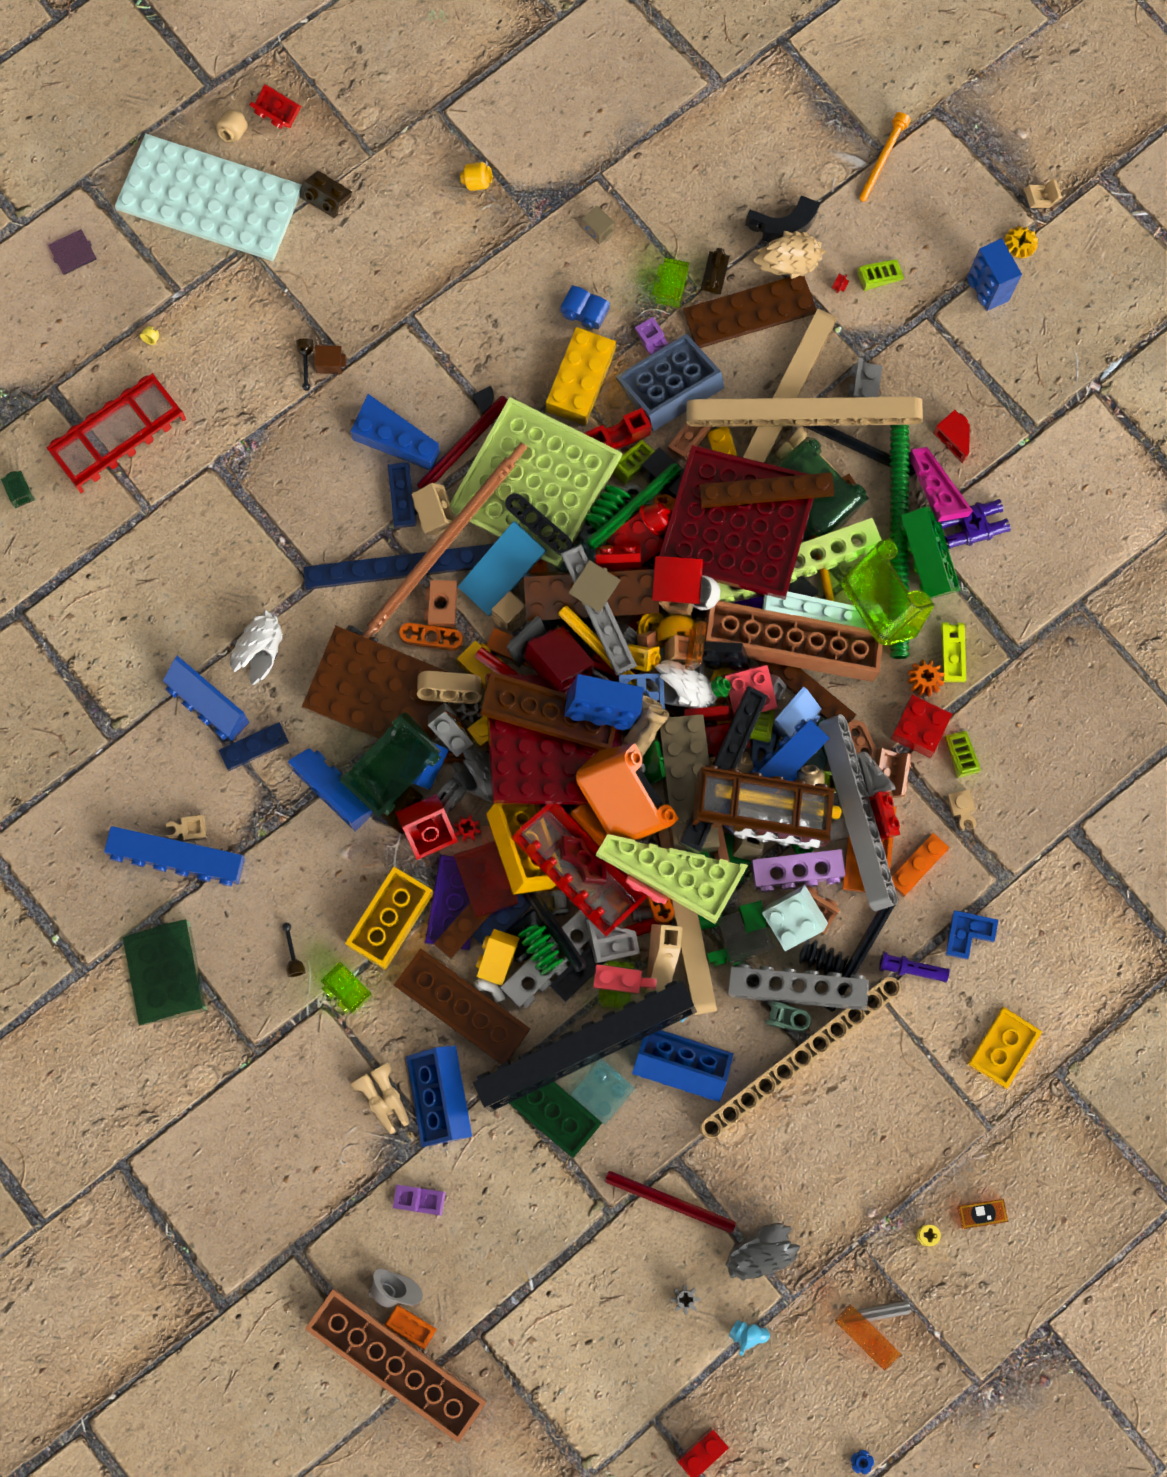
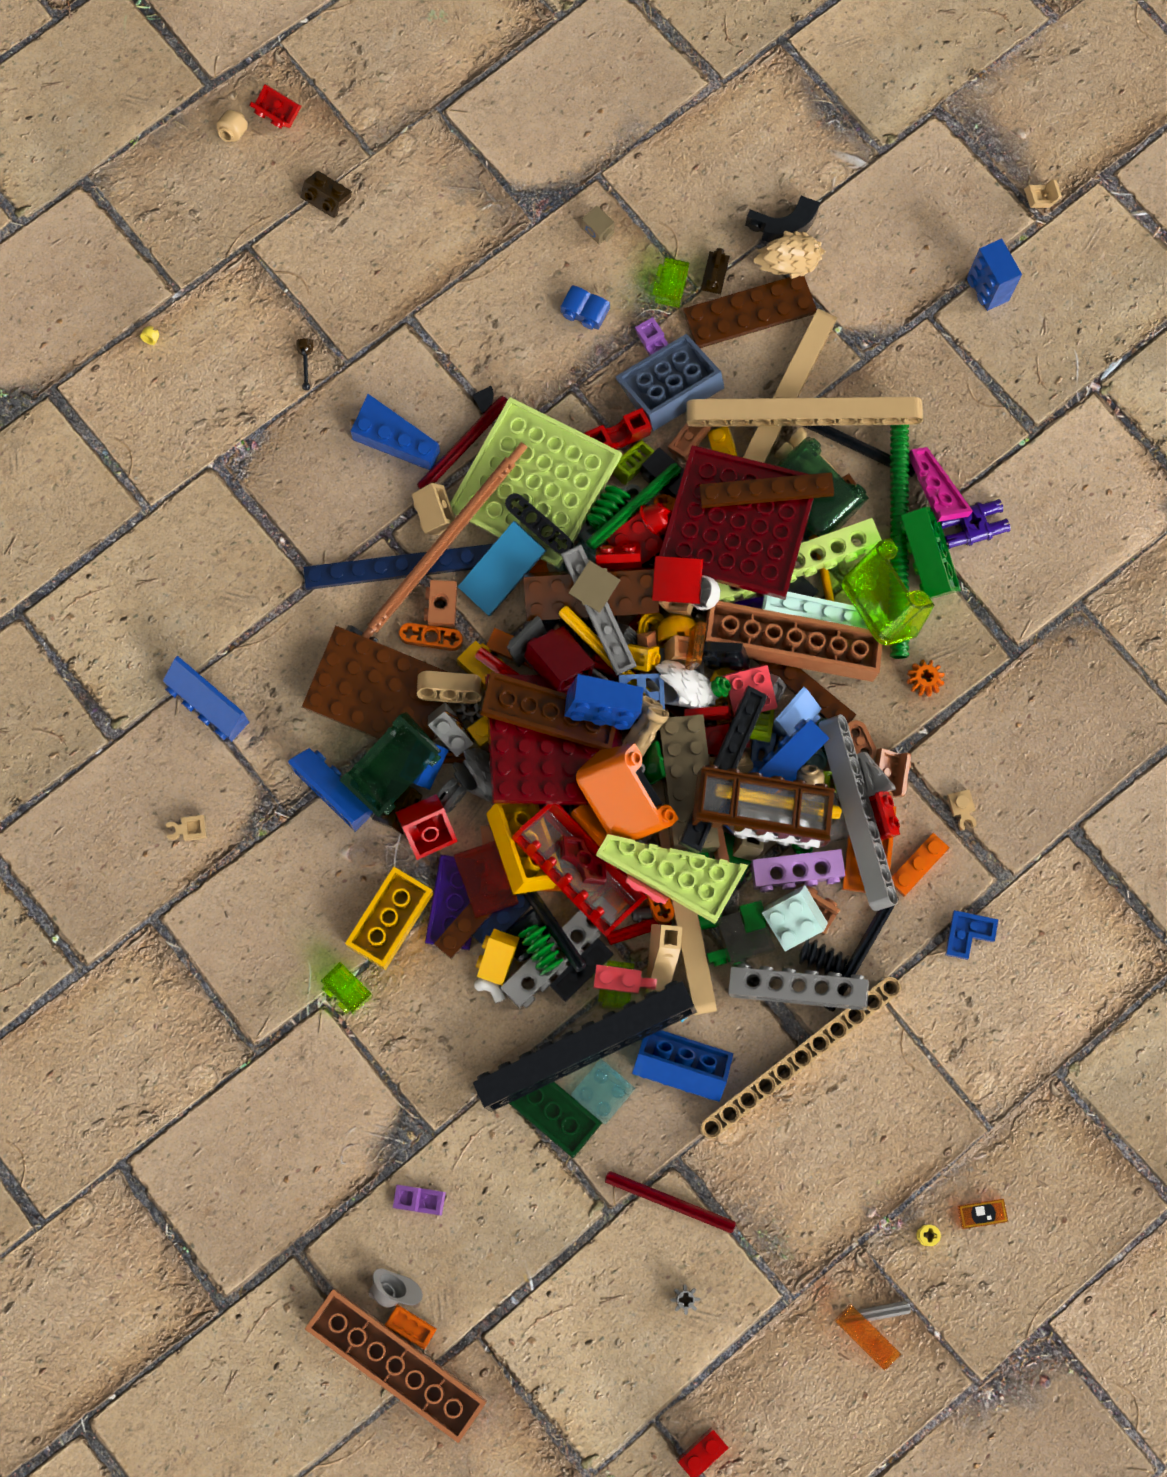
clear green brick [1,470,35,509] -> none
window [46,373,186,494] -> none
clear purple piece [48,229,97,275] -> none
blue brick [104,826,245,887] -> none
light aqua plate [115,133,303,261] -> none
clear green slope [123,919,207,1026] -> none
dark blue plate [219,722,289,771] -> none
white head [230,610,283,685] -> none
hinge [282,923,306,977] -> none
reddish brown brick [314,345,347,374] -> none
tan piece [351,1062,409,1134] -> none
dark blue plate [388,462,416,529] -> none
reddish brown plate [394,949,531,1064] -> none
blue slope [406,1046,472,1147] -> none
red gear [454,815,481,843] -> none
yellow head [460,161,493,191] -> none
tan brick [491,591,526,630] -> none
yellow brick [546,327,616,426] -> none
dark grey bush [548,890,570,916] -> none
light grey wing [586,920,640,963] -> none
dark grey head [726,1223,800,1281] -> none
medium azure animal [729,1320,770,1356] -> none
sand green piece [765,1001,811,1032] -> none
red plate [832,273,849,293] -> none
light grey bracket [848,357,883,398] -> none
blue plate [851,1450,874,1475] -> none
lime slope [857,259,904,291] -> none
light orange piece [859,112,911,202] -> none
dark purple pin [879,951,950,983] -> none
red brick [890,695,952,758] -> none
red slope [933,410,970,463] -> none
neon yellow plate [941,622,966,682] -> none
lime slope [945,731,981,778] -> none
yellow tile [967,1006,1042,1089] -> none
yellow gear [1004,225,1038,258] -> none

